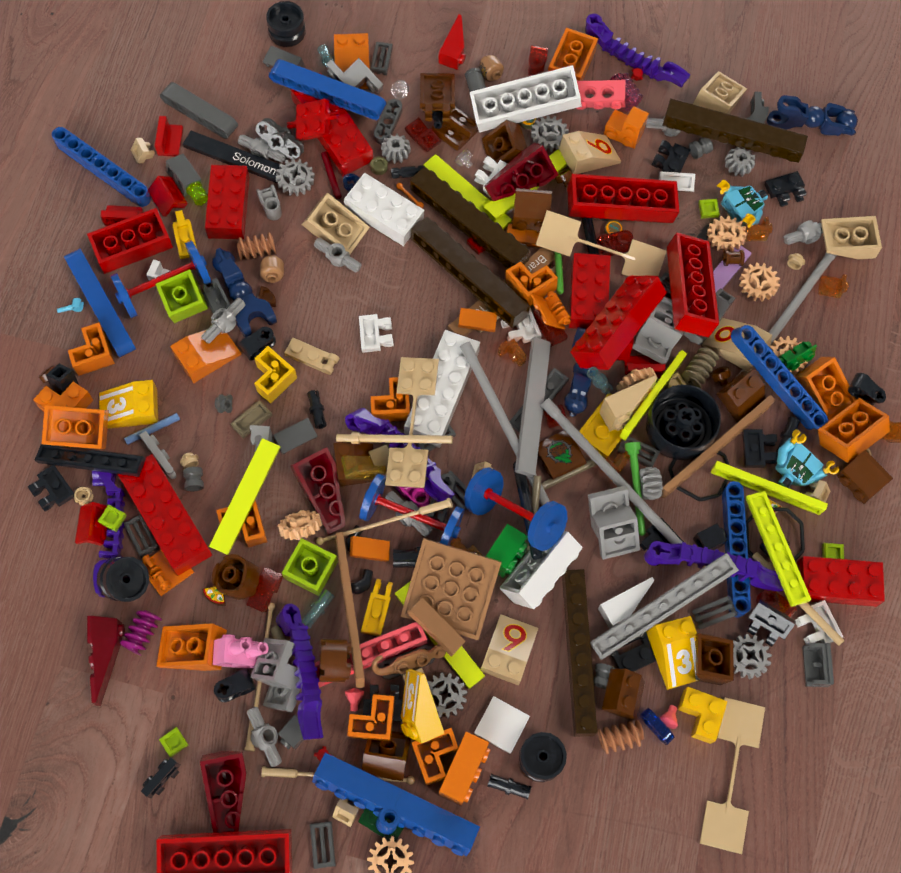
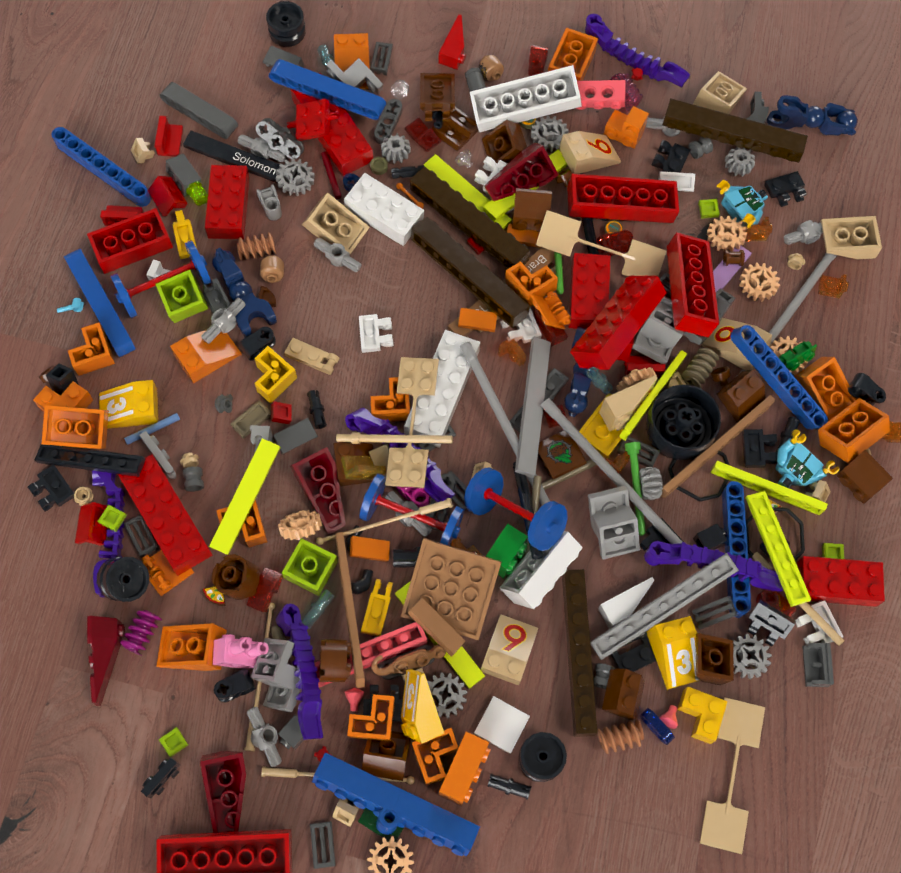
none -> red plate [271,401,292,424]

